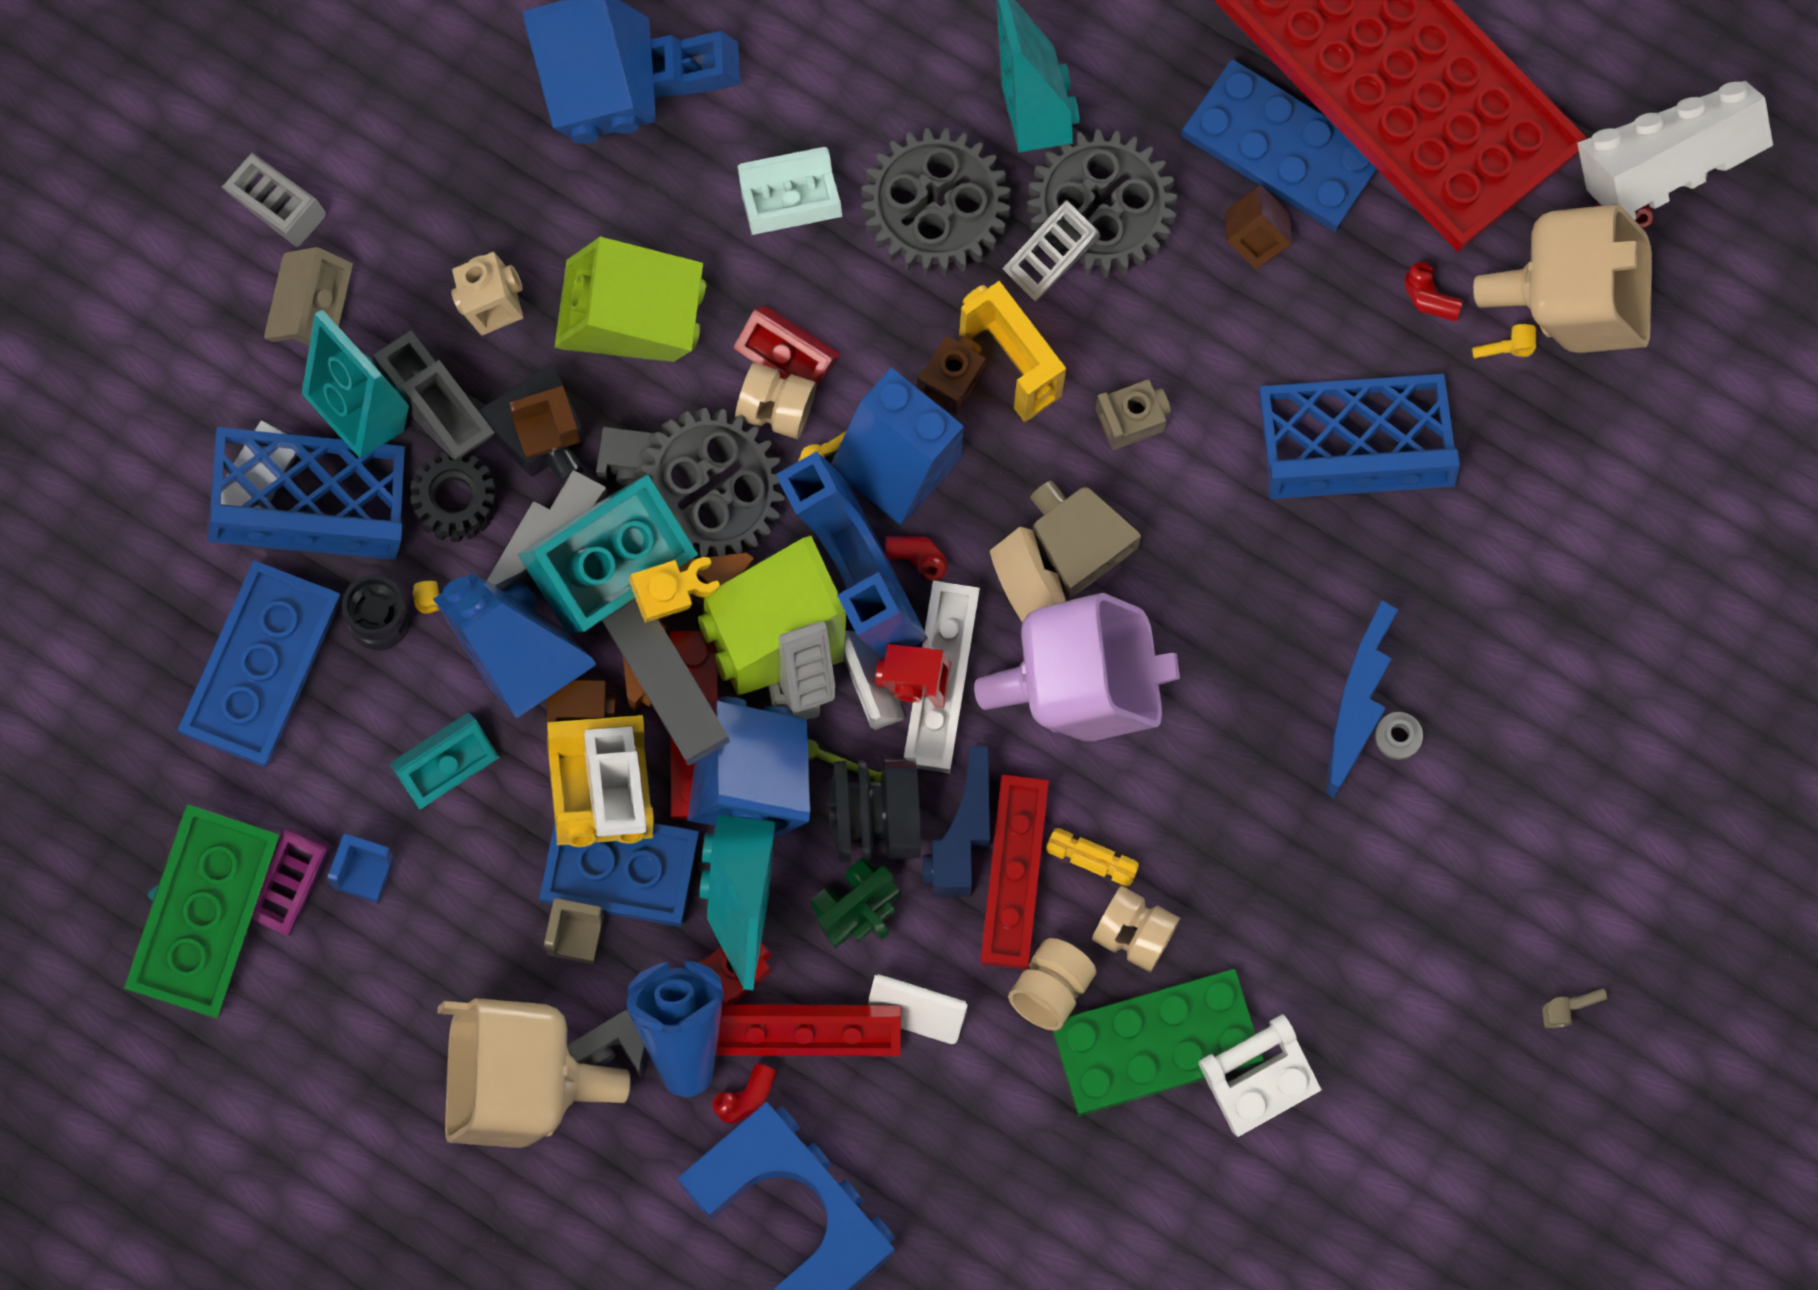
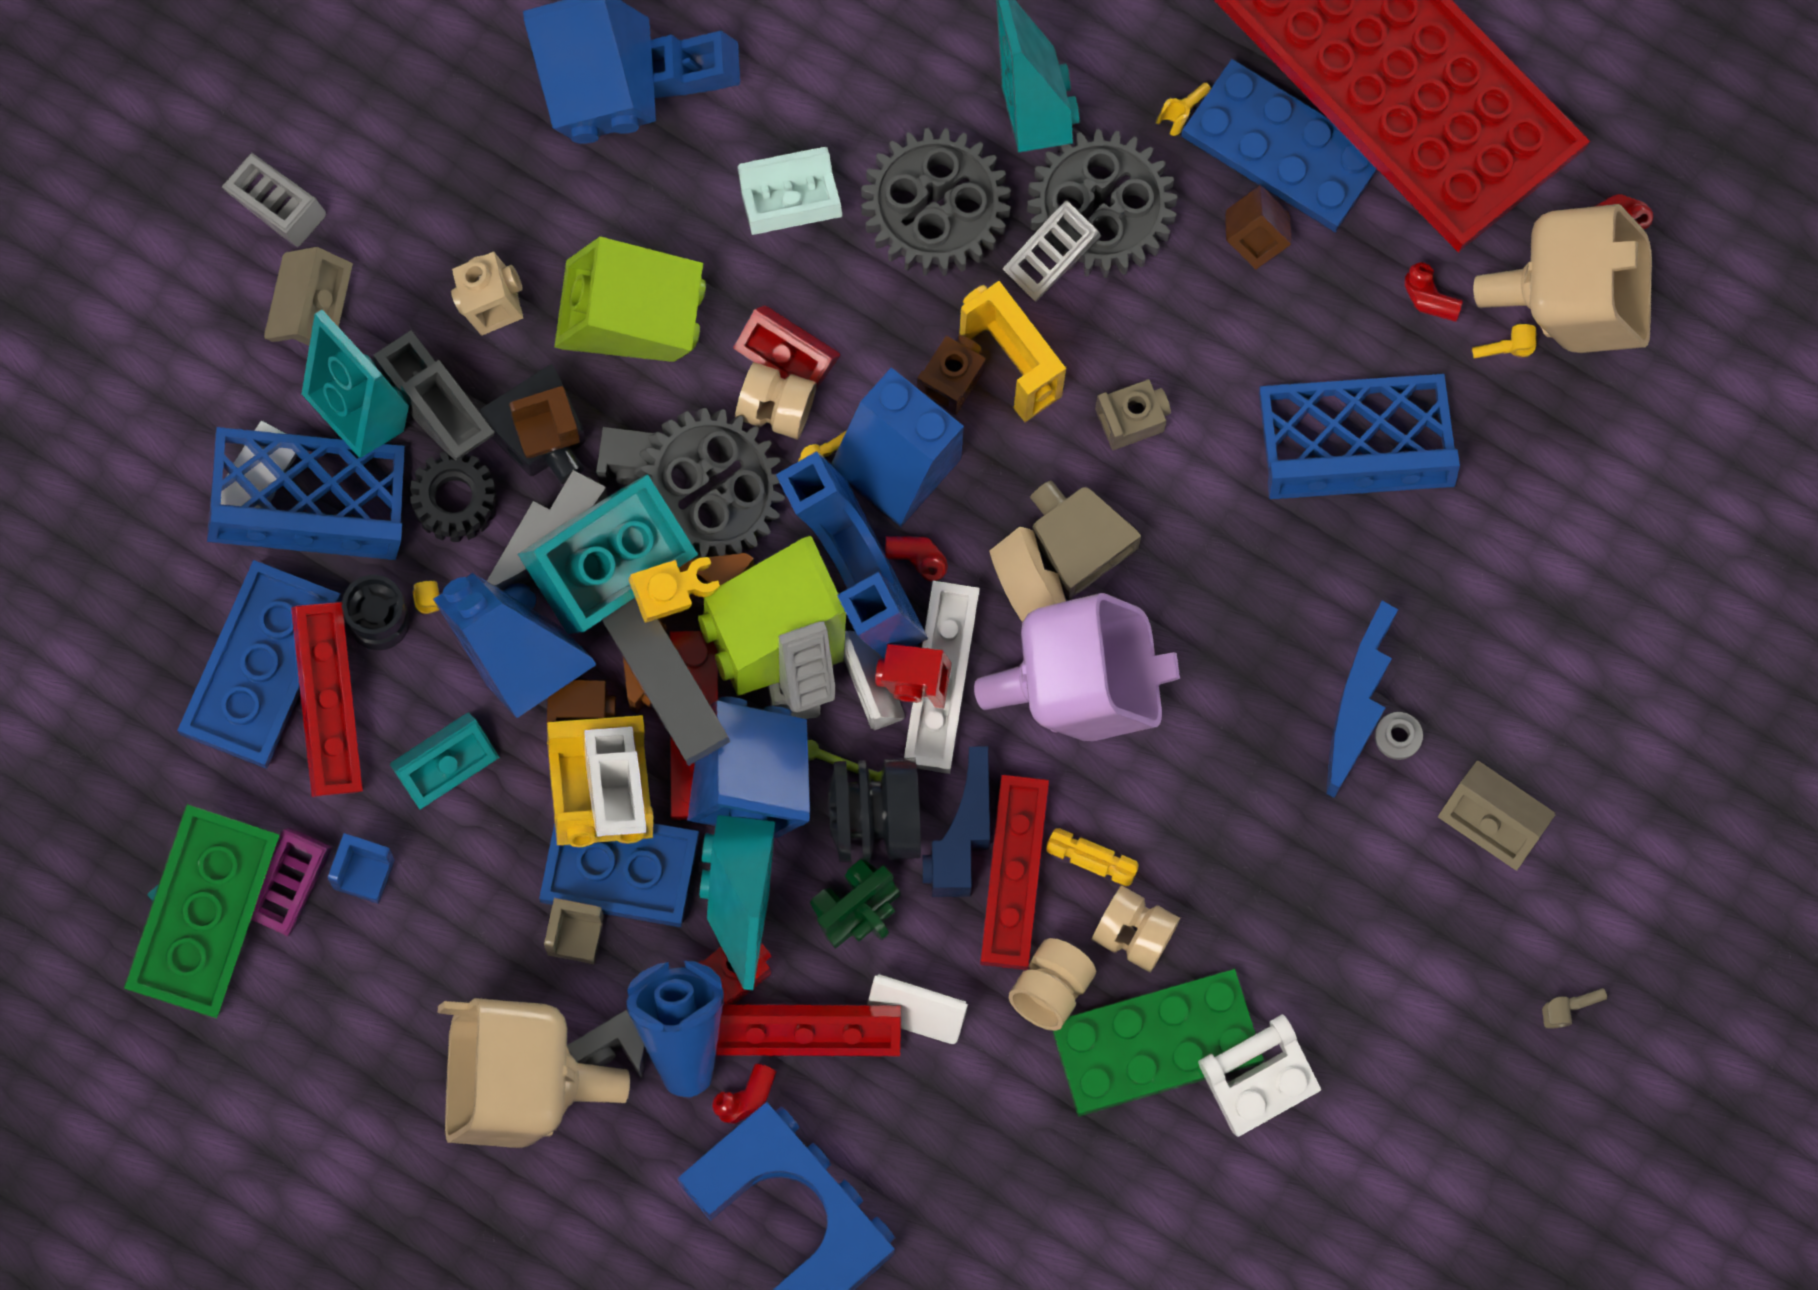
white wedge [1577,81,1773,220] -> none
none -> red plate [291,602,363,797]
none -> yellow hand [1156,83,1211,136]
none -> dark tan panel [1438,761,1555,871]

